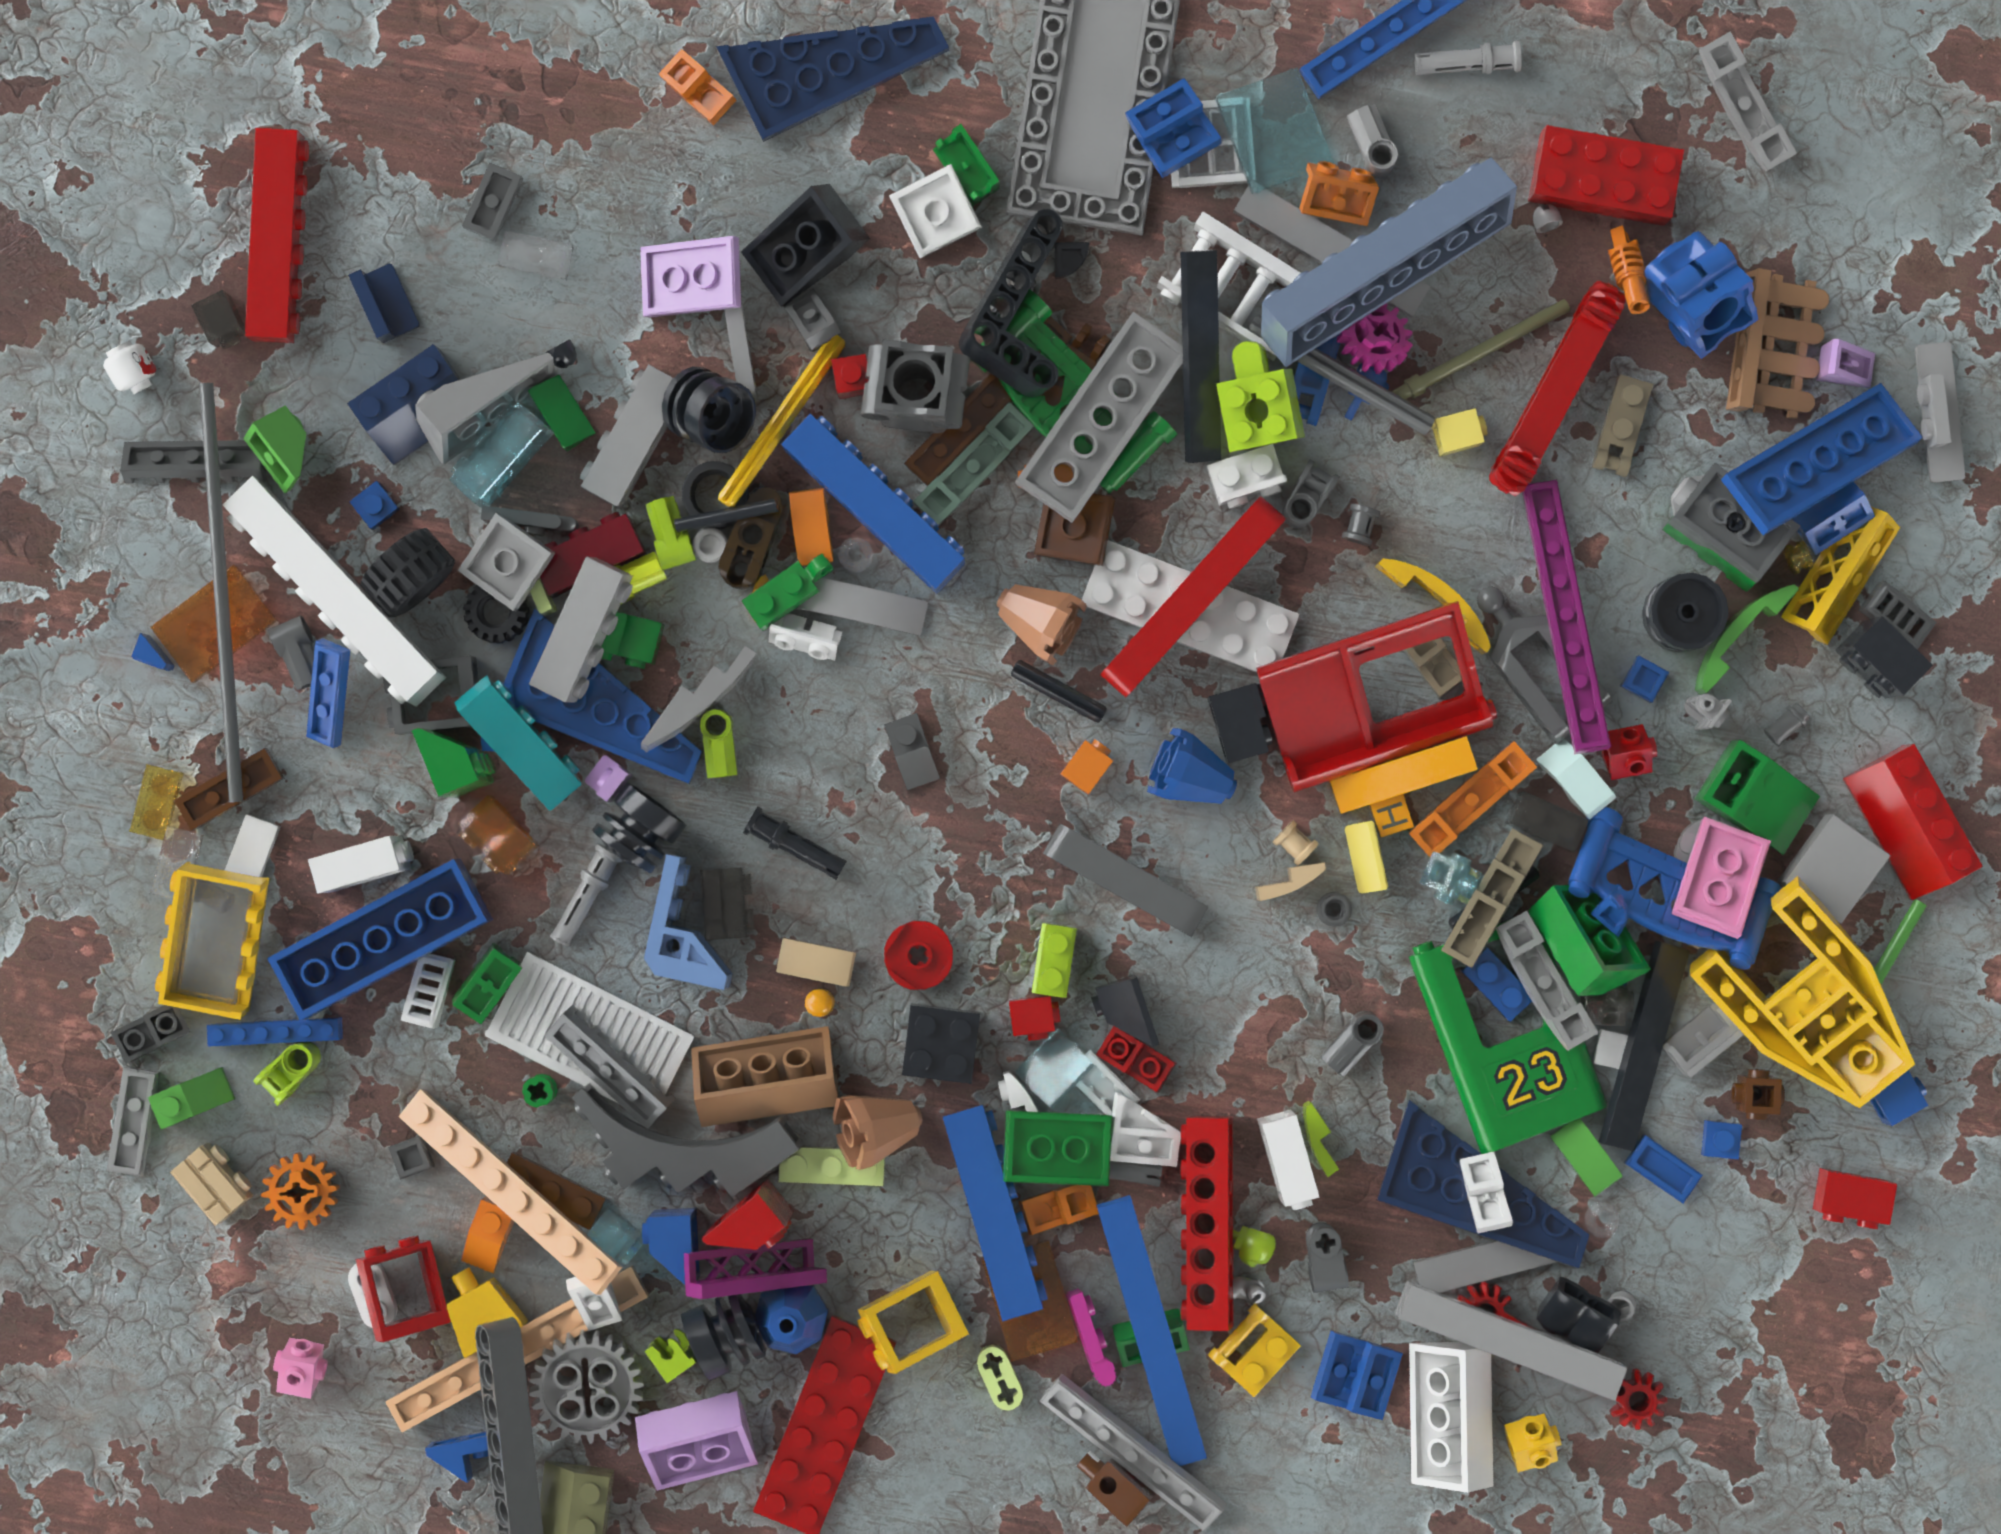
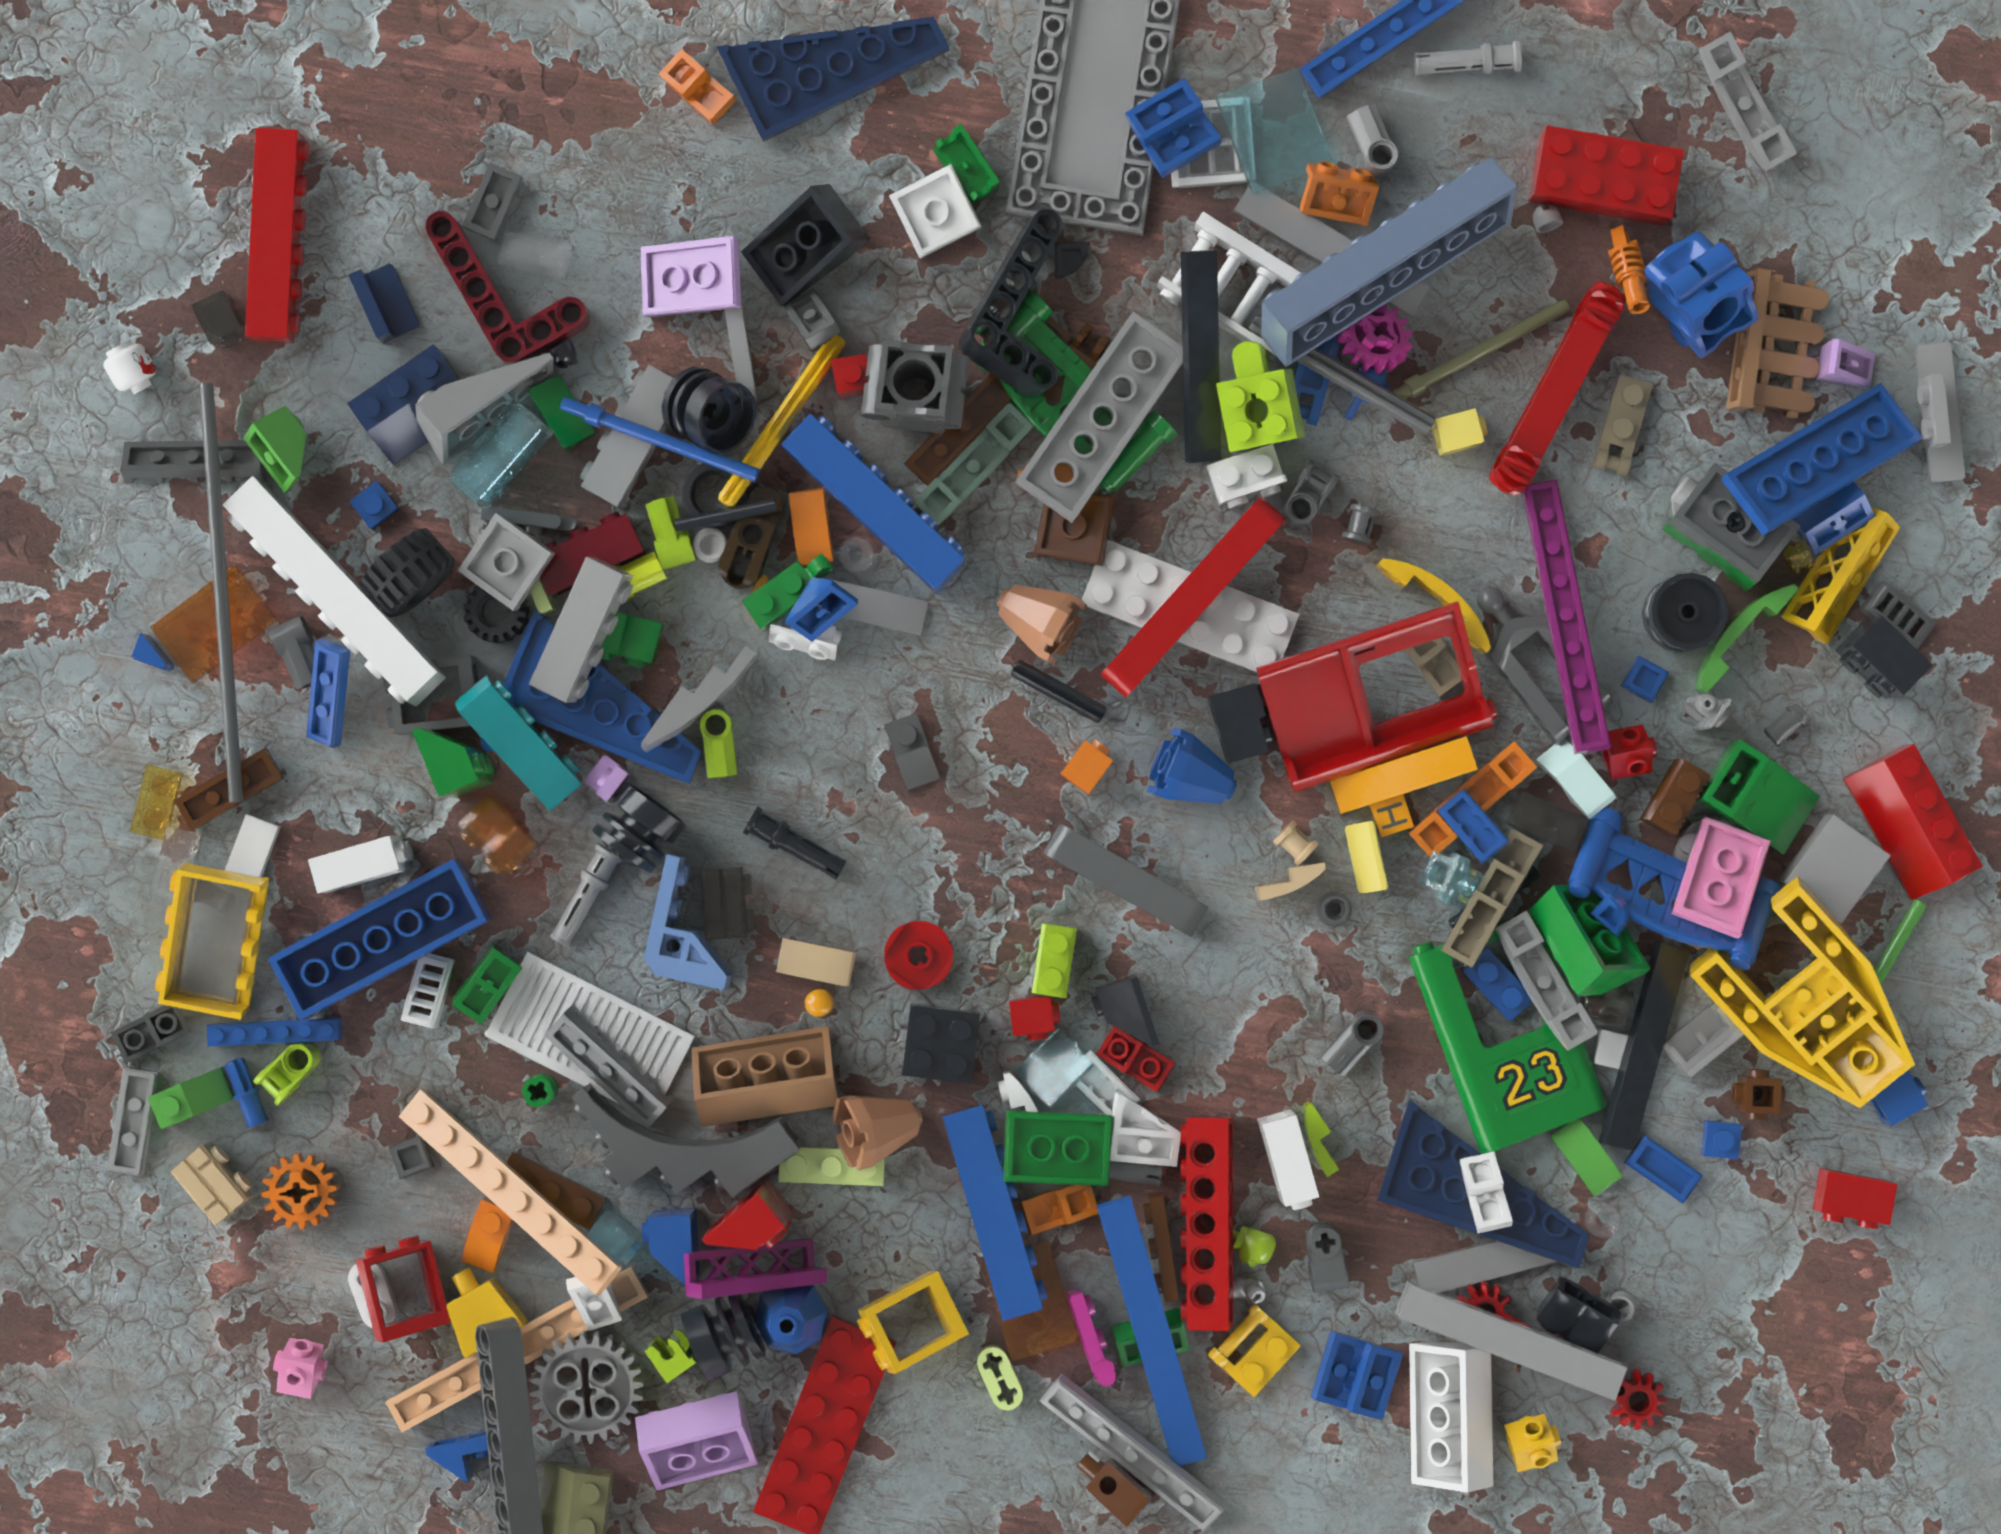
none -> blue axle [225,1058,269,1128]
none -> dark red beam [425,211,590,365]
none -> blue bar [560,397,760,482]
none -> blue slope [785,577,858,642]
none -> reddish brown plate [1143,1192,1179,1303]
none -> blue plate [1437,788,1510,865]
none -> reddish brown brick [1640,758,1711,835]

